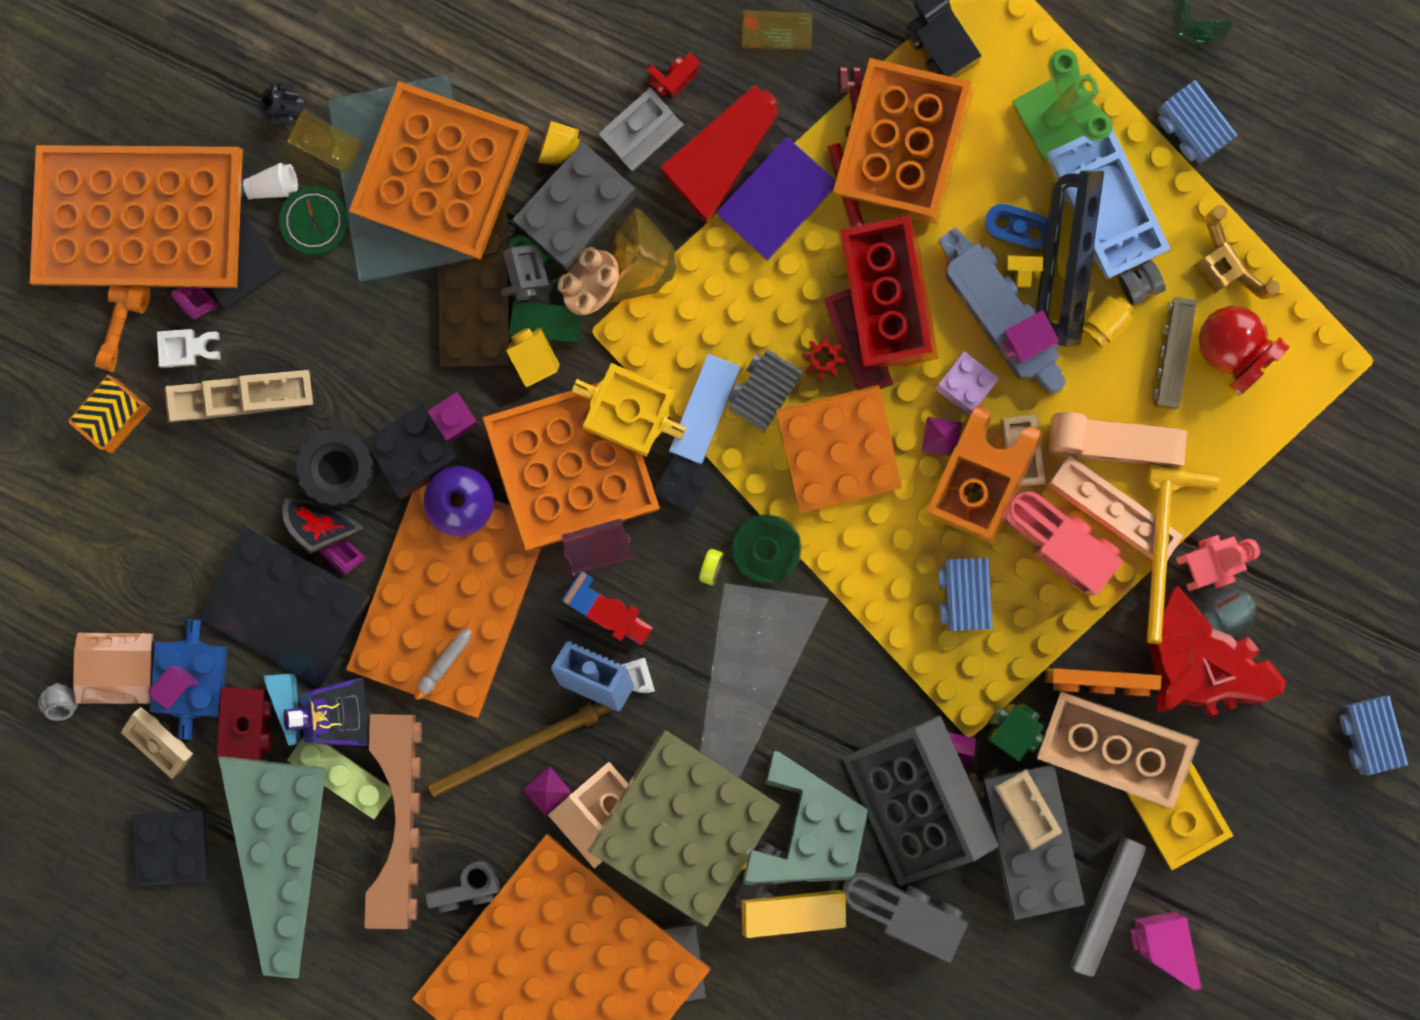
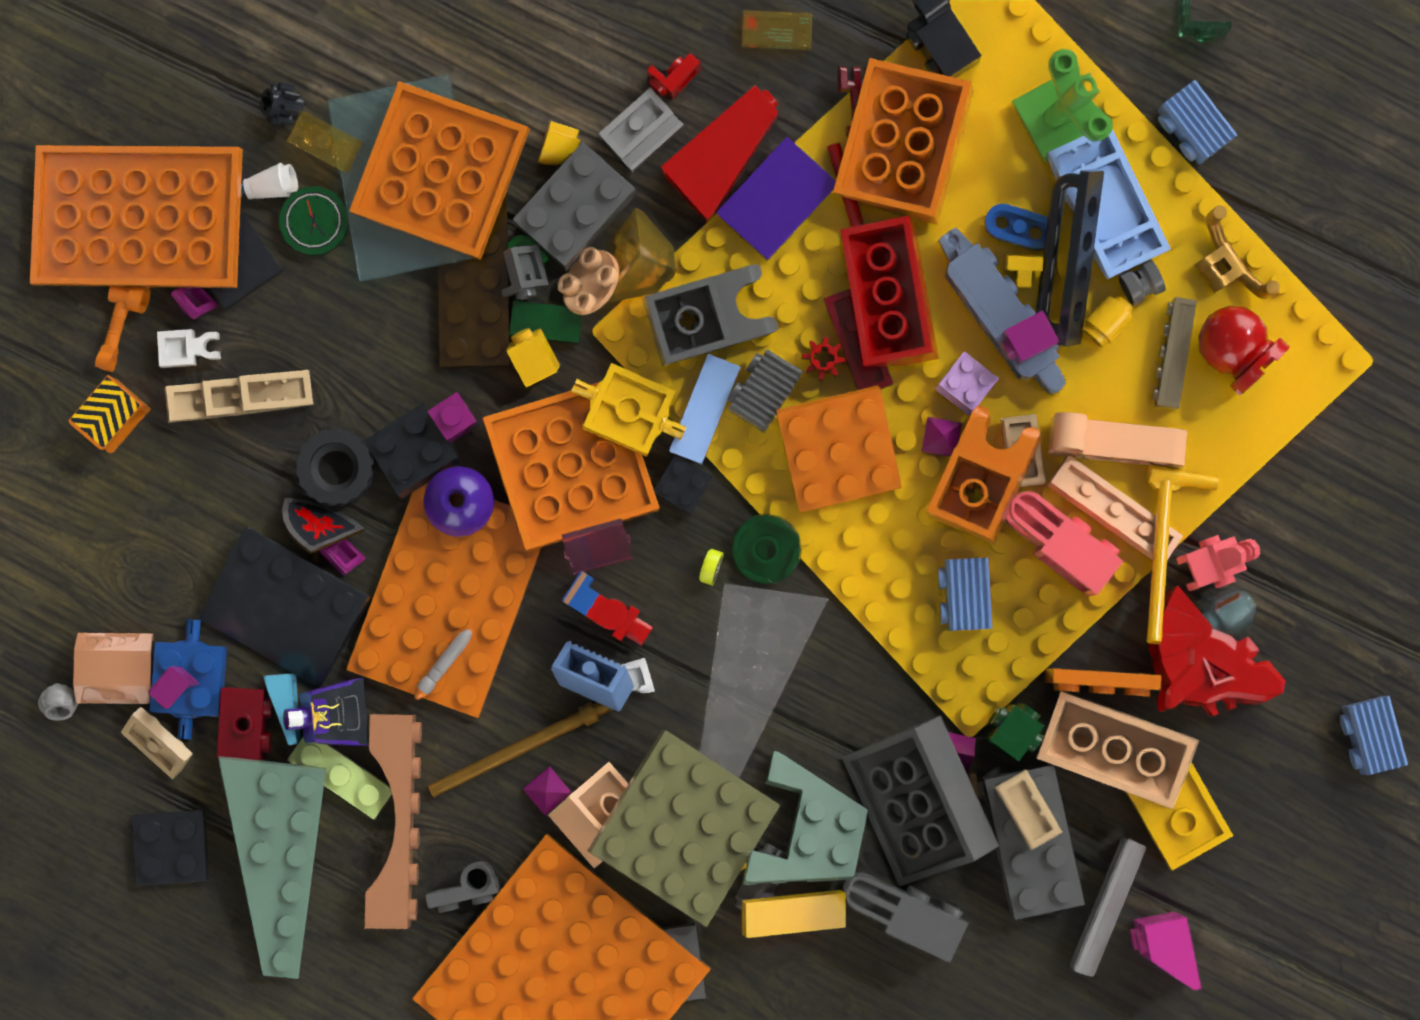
none -> dark grey brick [642,264,779,367]

